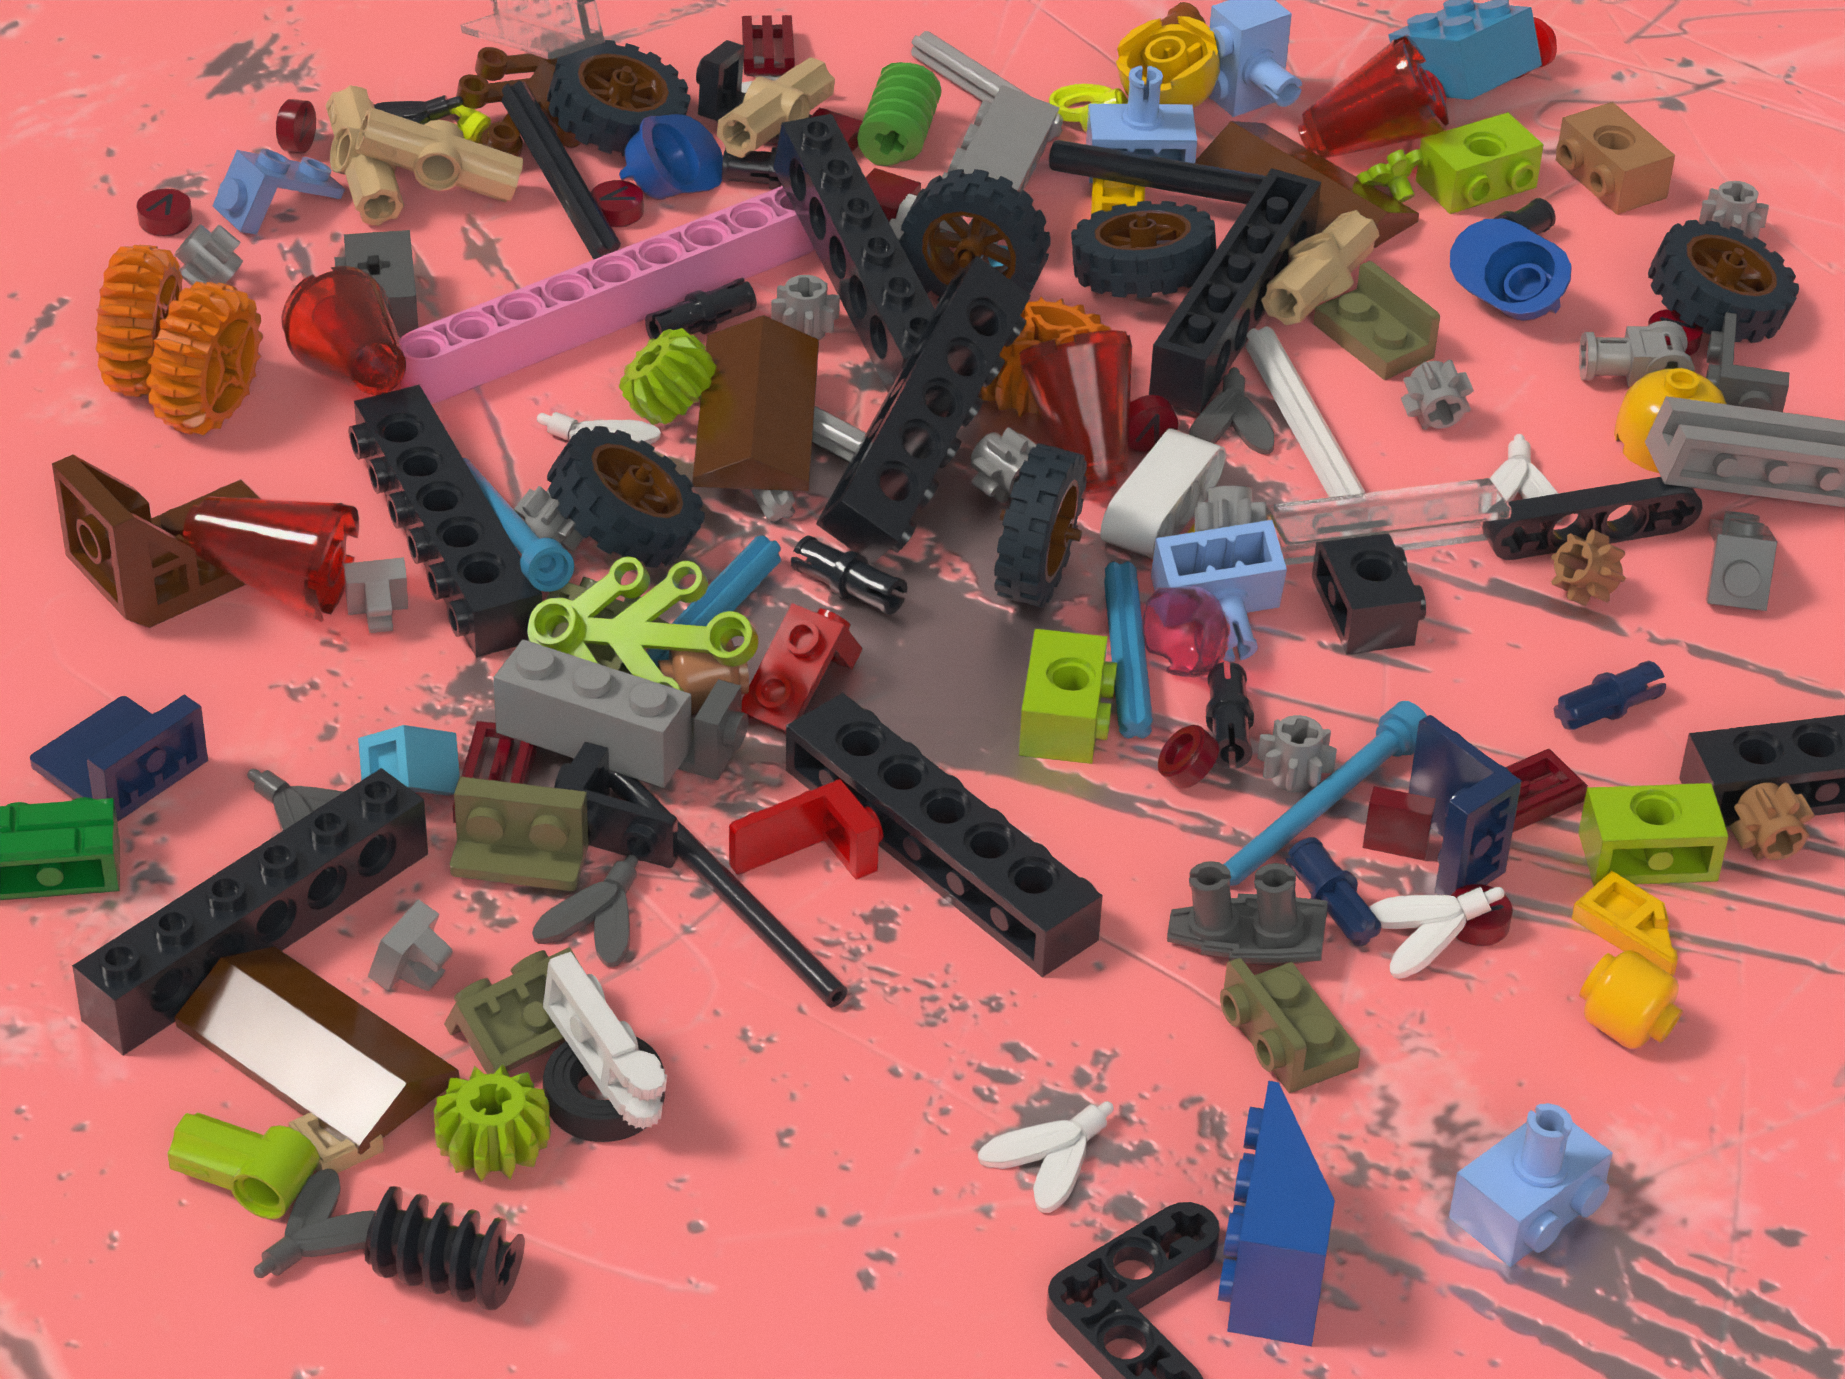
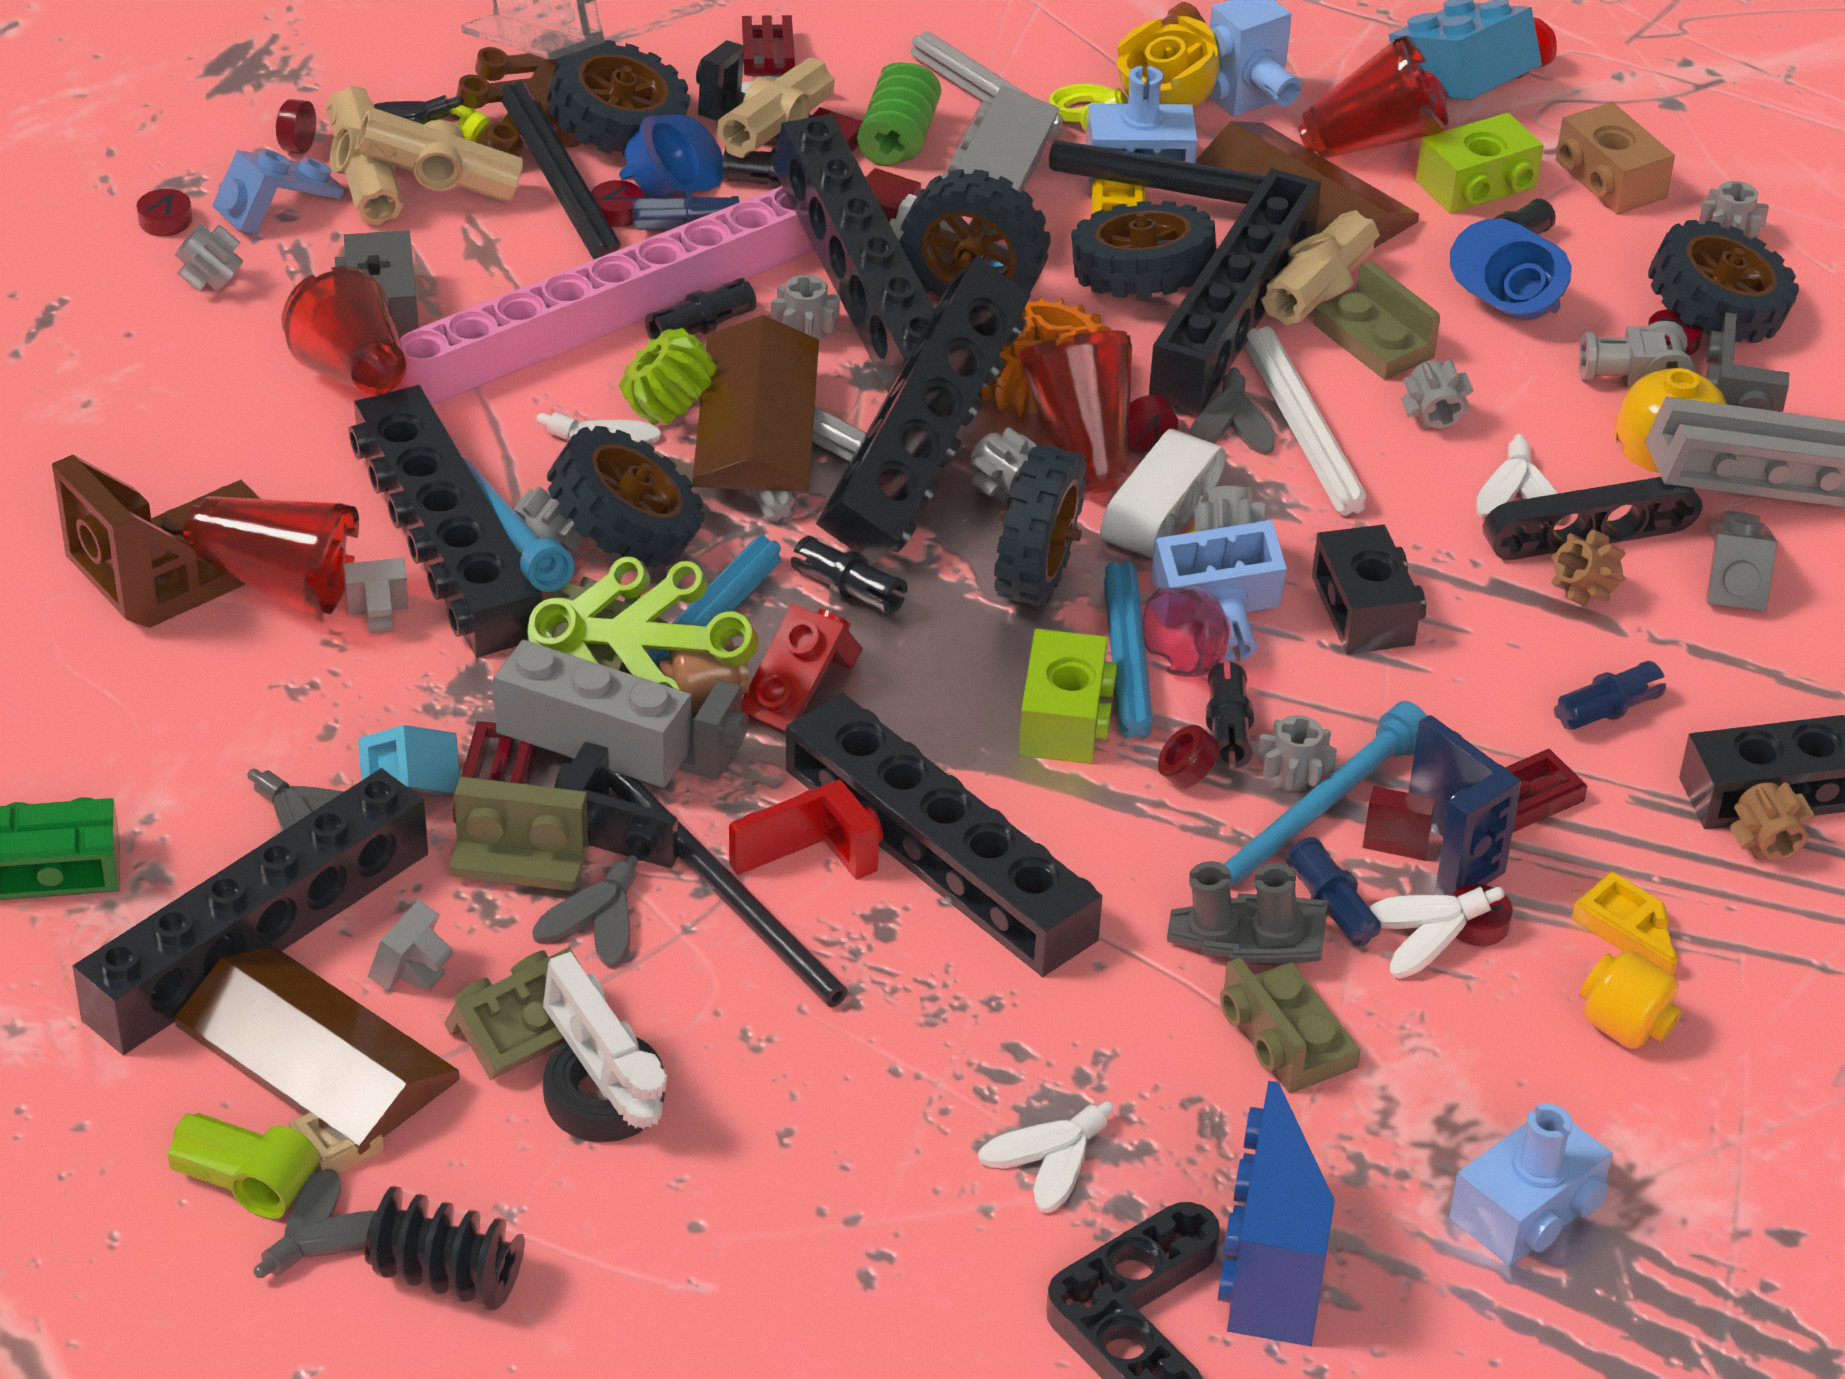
dark blue bracket [30,694,208,822] -> none
orange gear [95,244,183,397] -> none
orange gear [146,281,263,435] -> none
lime gear [434,1064,551,1182] -> none
clear panel [1266,478,1512,566] -> none
lime plant [1356,149,1424,203] -> none
lime brick [1578,783,1729,886] -> none
none -> dark blue axle [632,192,740,230]

